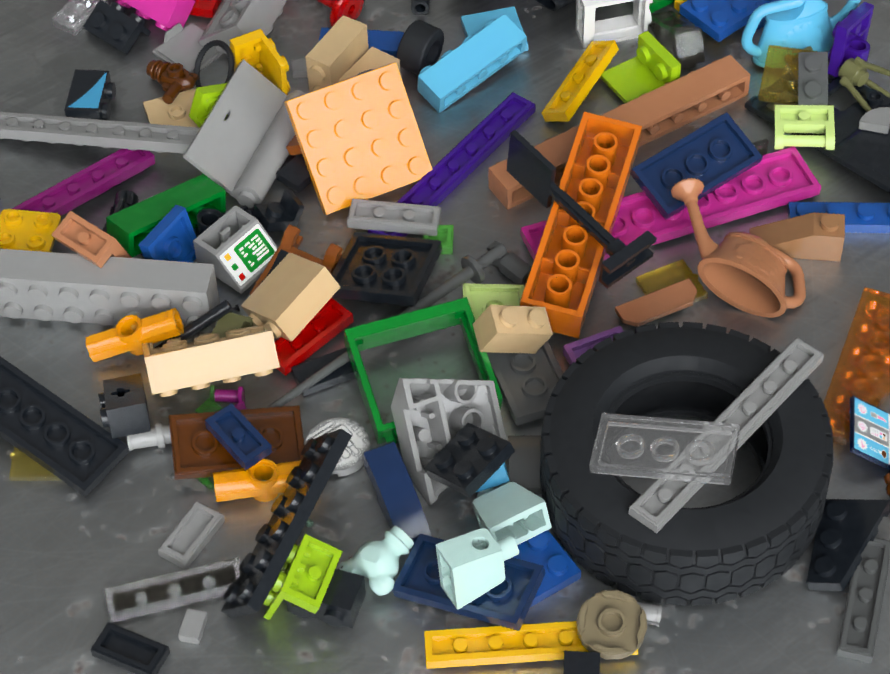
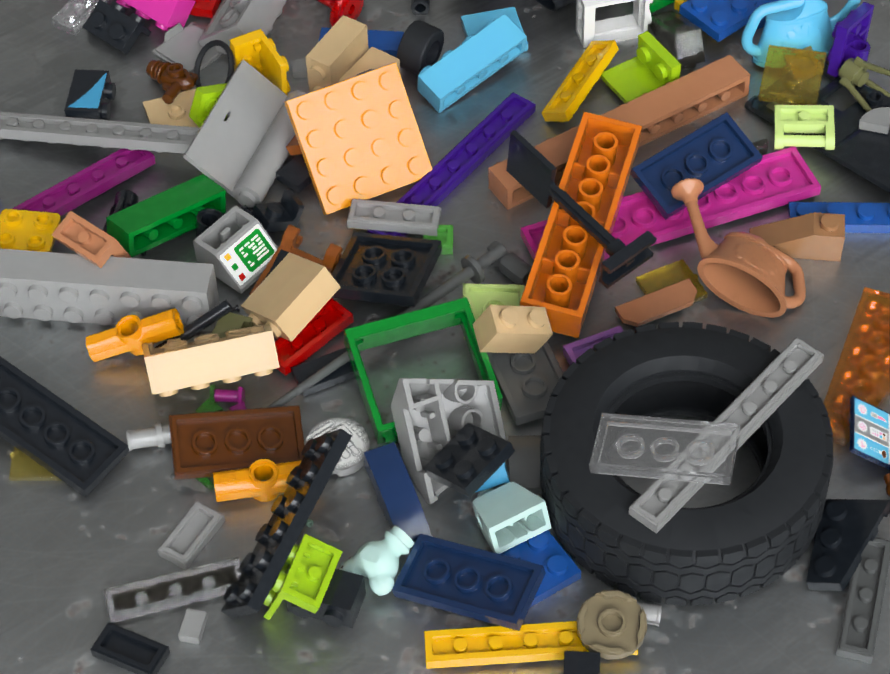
black brick [98,373,151,439] -> none
blue plate [139,205,197,262] -> none
dark blue plate [205,403,272,471] -> none
light aqua torso [435,528,519,610] -> none
dark grey plate [798,52,828,105] -> none

